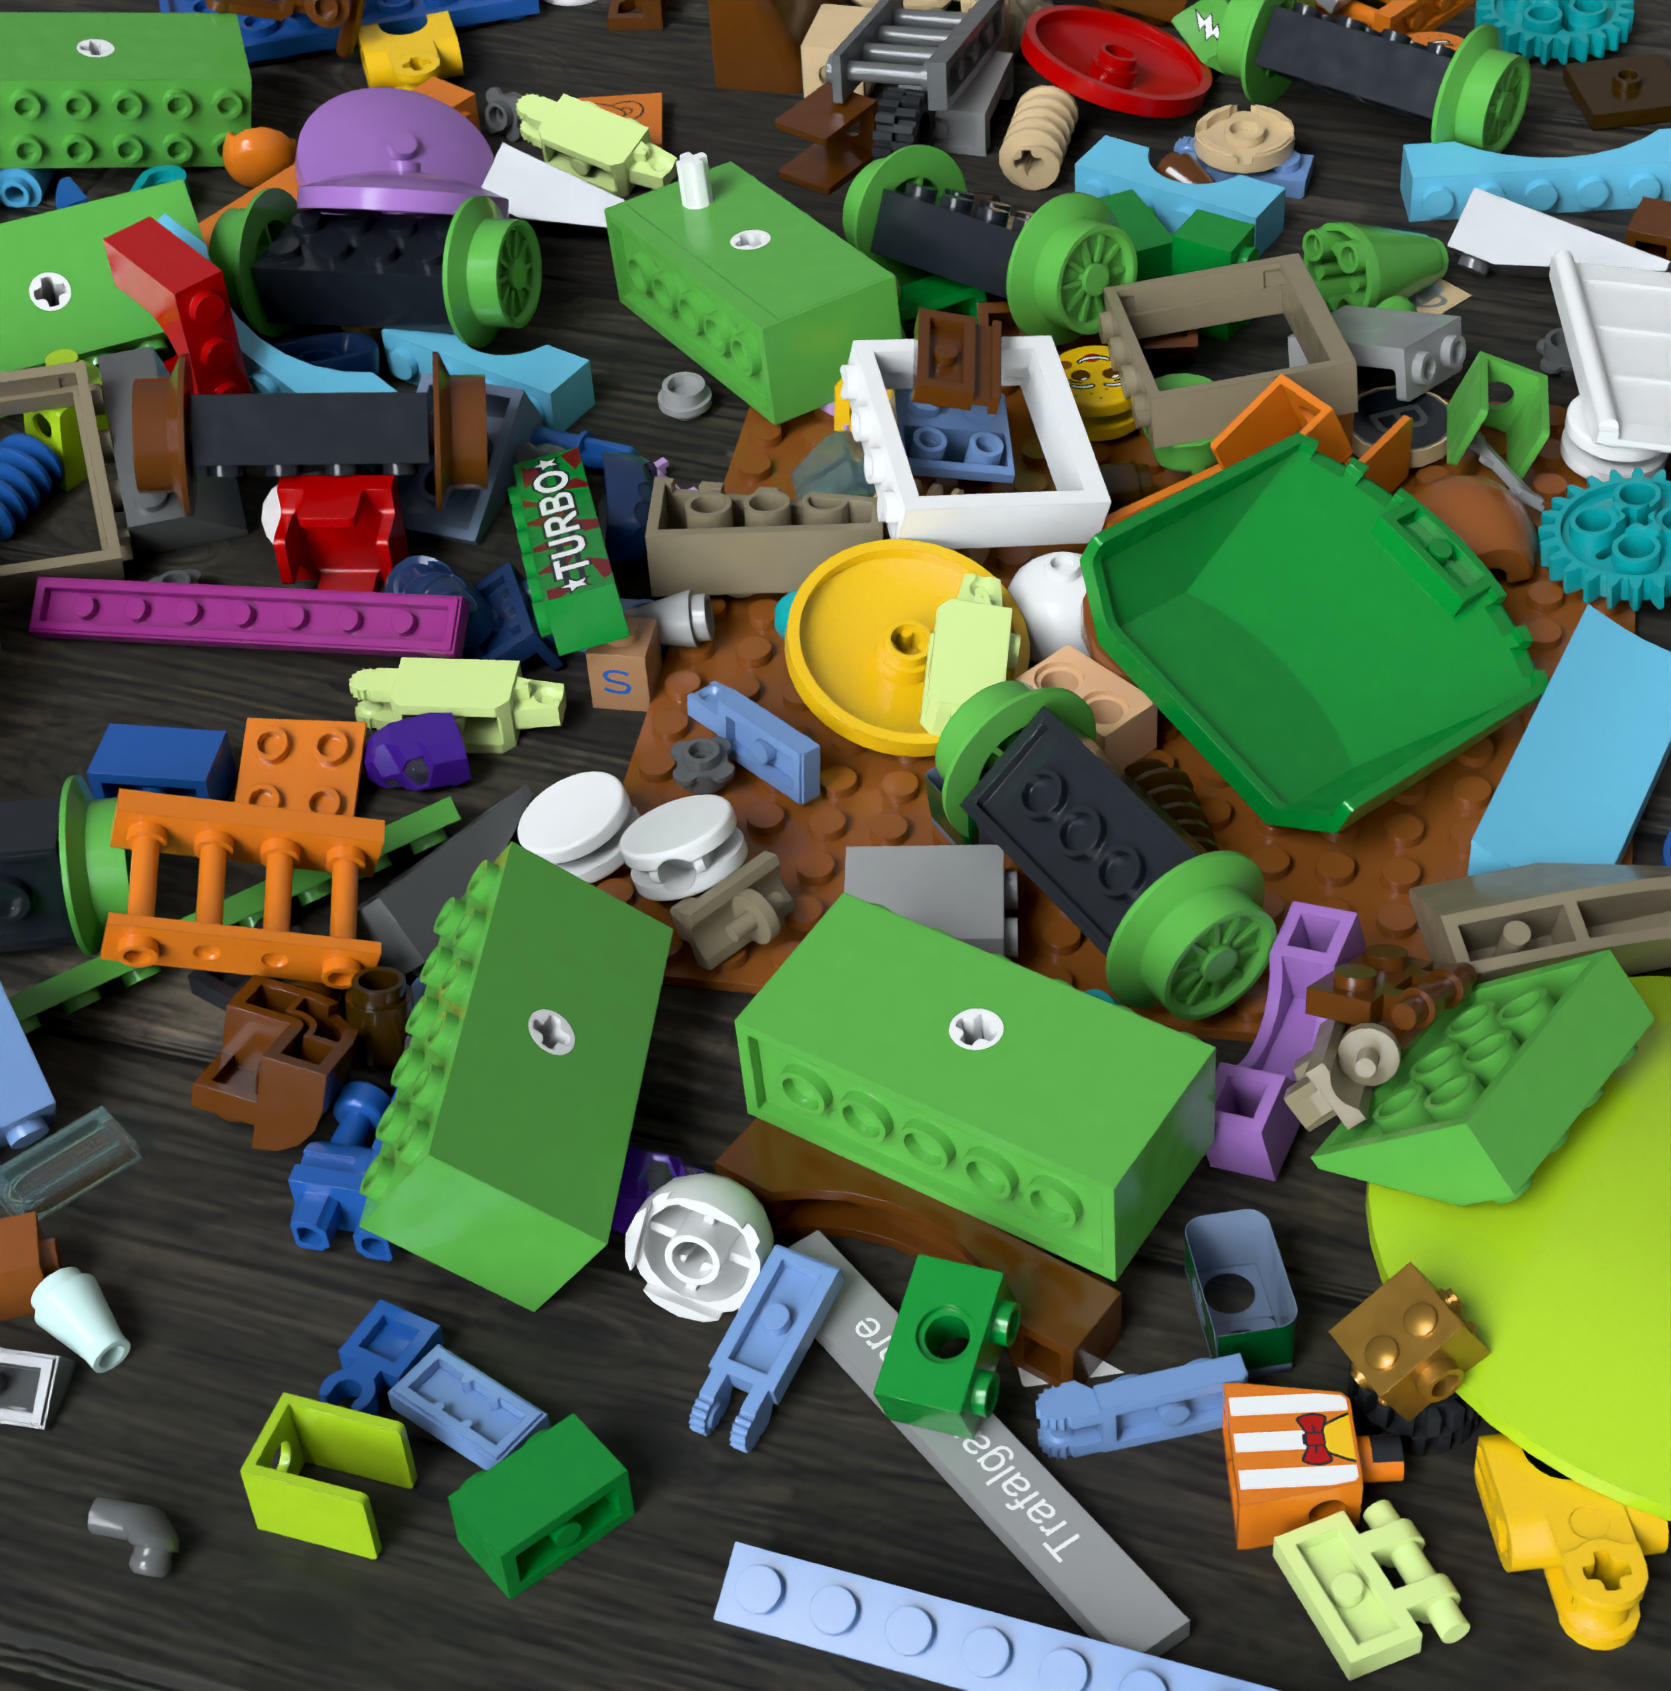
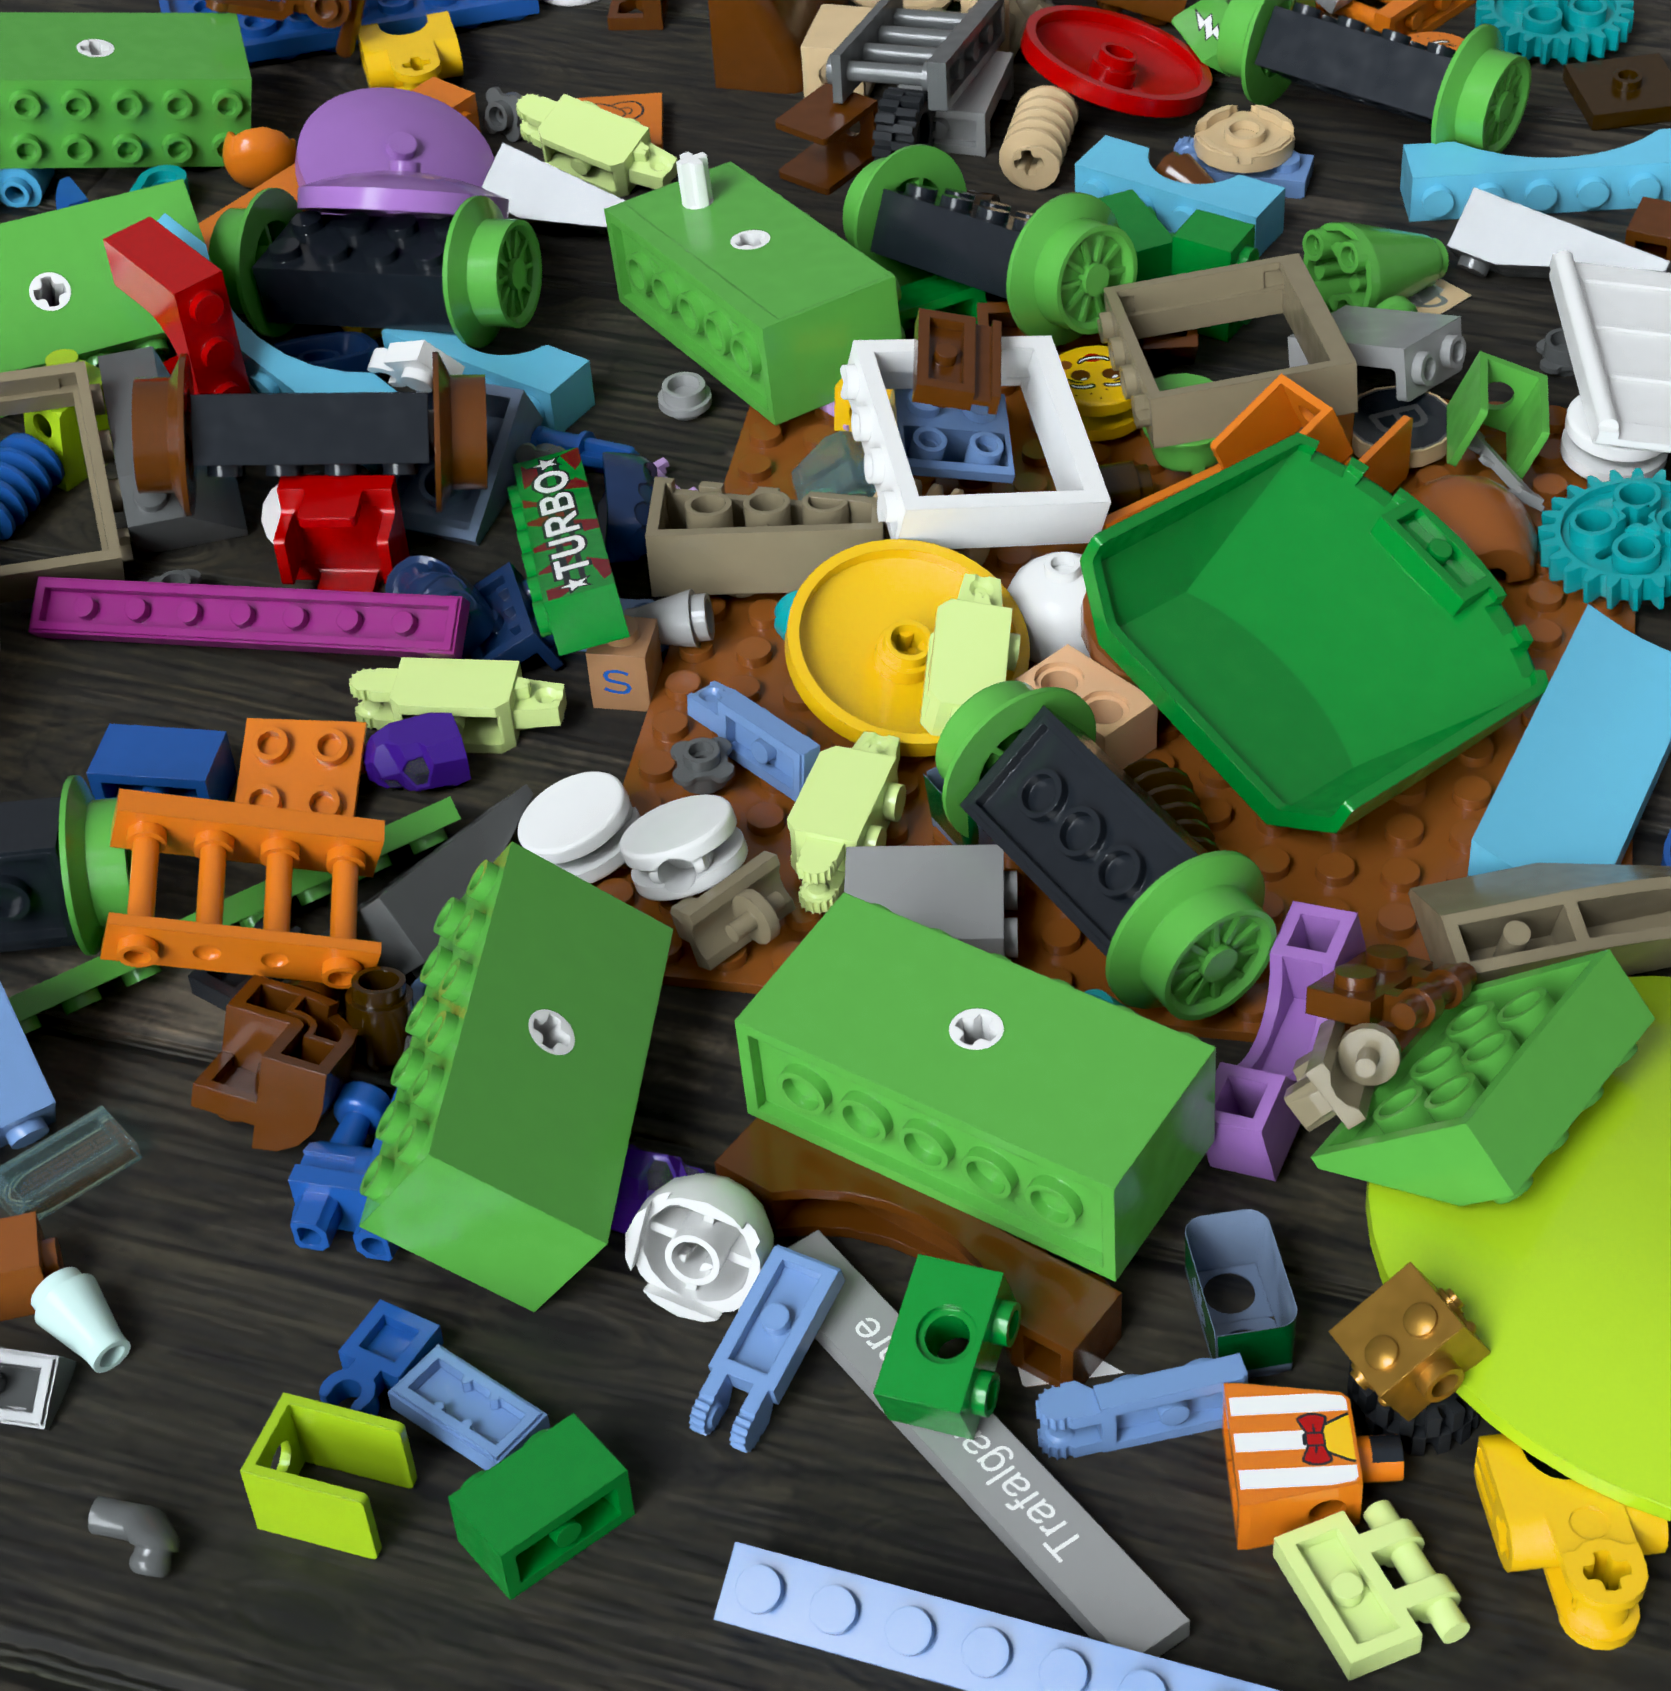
none -> white plate [367,340,465,393]
none -> yellowish green hinge [787,731,906,915]

